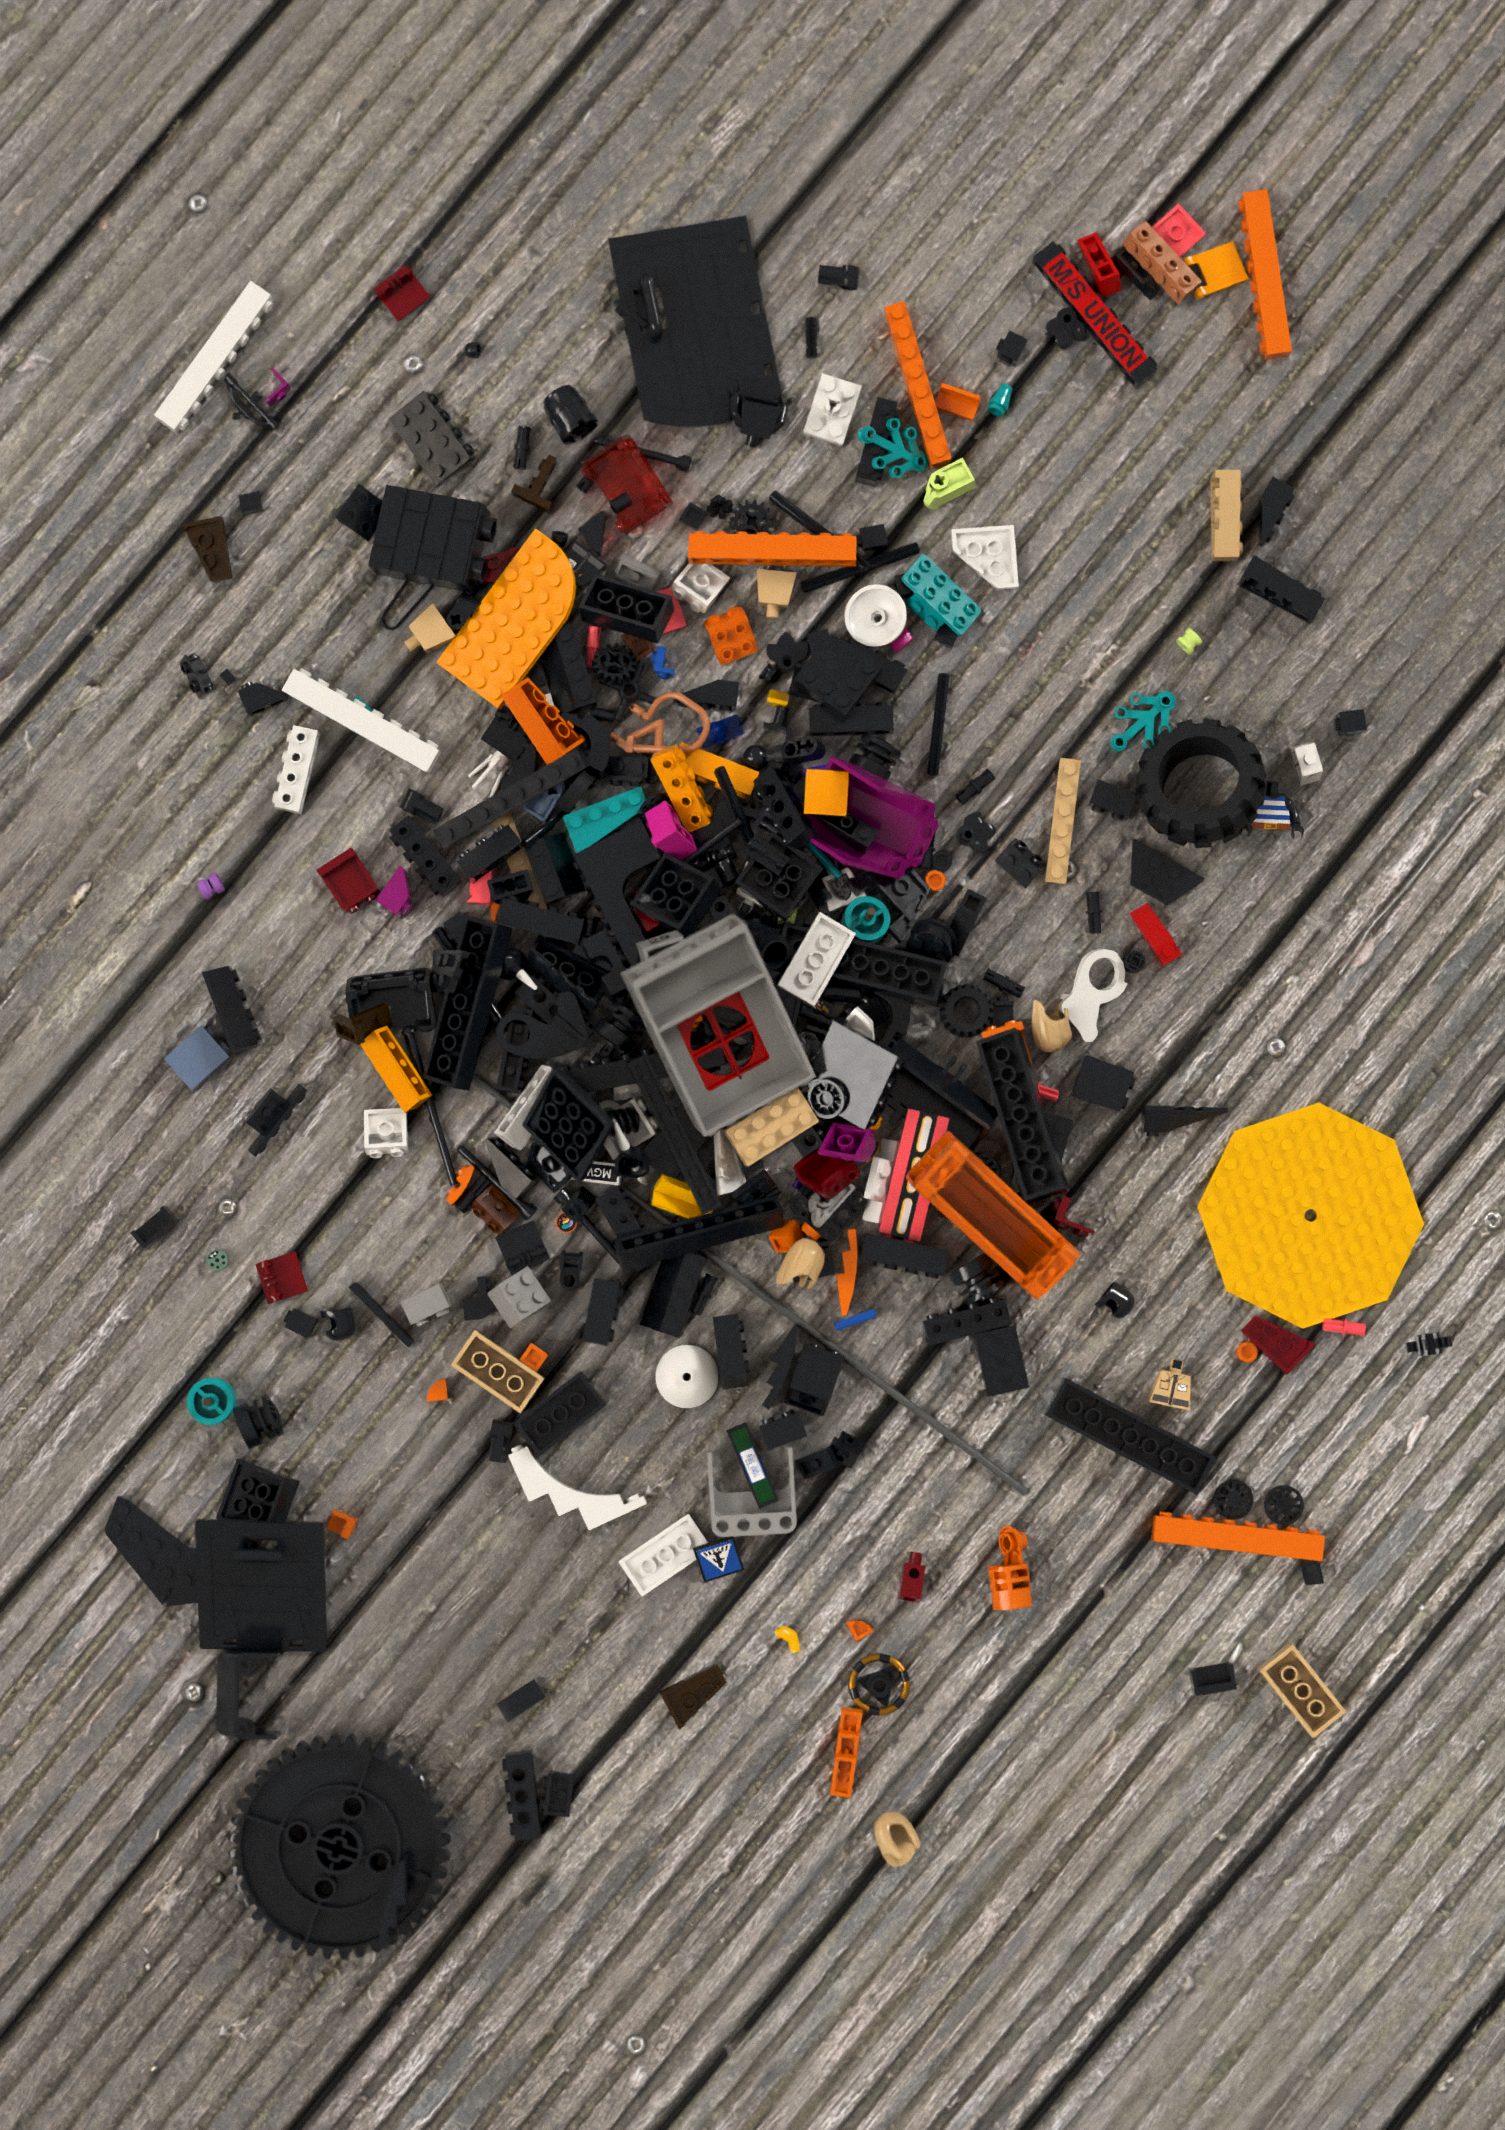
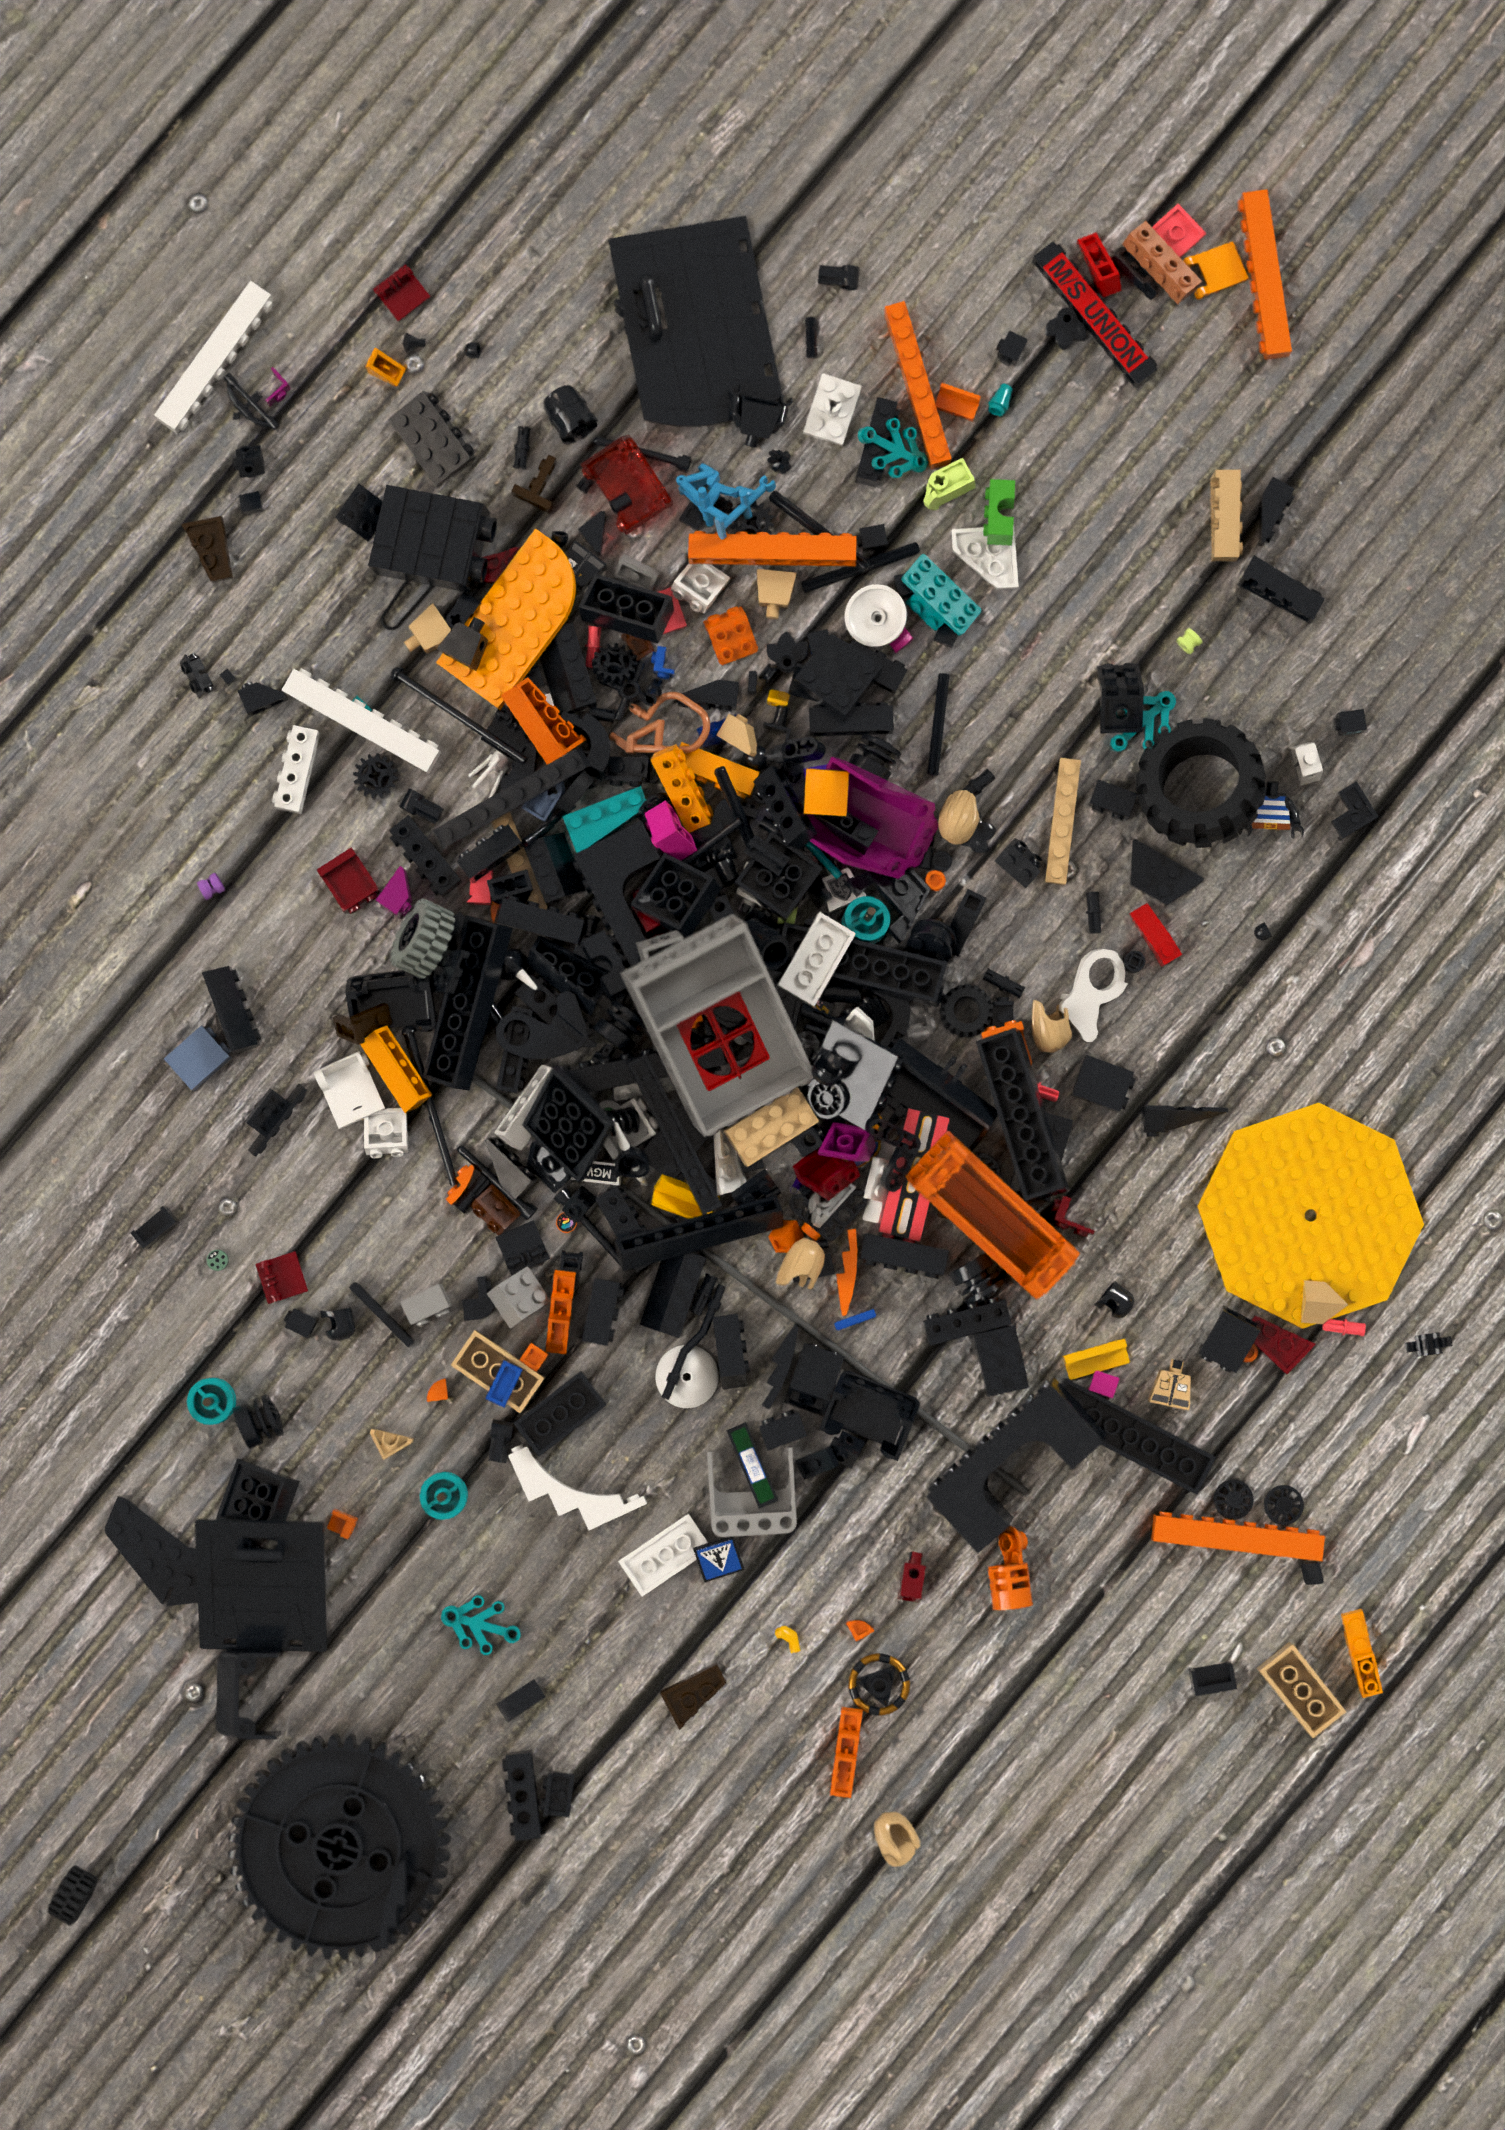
none -> black tyre [48,1865,98,1926]
none -> black brick [233,445,265,478]
none -> white door [313,1051,385,1130]
none -> black gear [353,753,399,800]
none -> light orange slope [365,348,406,386]
none -> tan slope [370,1429,414,1460]
none -> light grey wheel [390,898,455,979]
none -> black bar [391,667,528,764]
none -> black rock [403,333,426,353]
none -> teal wheel [420,1472,468,1520]
none -> black torso [437,617,488,671]
none -> teal plant [441,1595,521,1655]
none -> blue tile [485,1360,523,1408]
none -> orange slope [545,1270,576,1355]
none -> black axle [643,678,663,706]
none -> black bar [661,1284,726,1400]
none -> dark azure piece [676,464,776,540]
none -> tan slope [717,714,757,757]
none -> black tile [748,671,757,695]
none -> black plant [767,449,791,474]
none -> black helmet [811,1048,849,1086]
none -> black windscreen [819,1371,920,1461]
none -> black beam [865,1116,921,1192]
none -> black arch [926,1377,1107,1554]
none -> tan hair [938,790,980,845]
none -> bright green arch [983,479,1015,546]
none -> yellow panel [1062,1338,1130,1380]
none -> dark pink panel [1088,1371,1120,1398]
none -> black bracket [1097,663,1144,734]
none -> black panel [1199,1305,1261,1373]
none -> black hinge [1254,922,1272,940]
none -> tan slope [1301,1280,1348,1324]
none -> black panel [1331,781,1379,841]
none -> light orange slope [1341,1609,1383,1698]

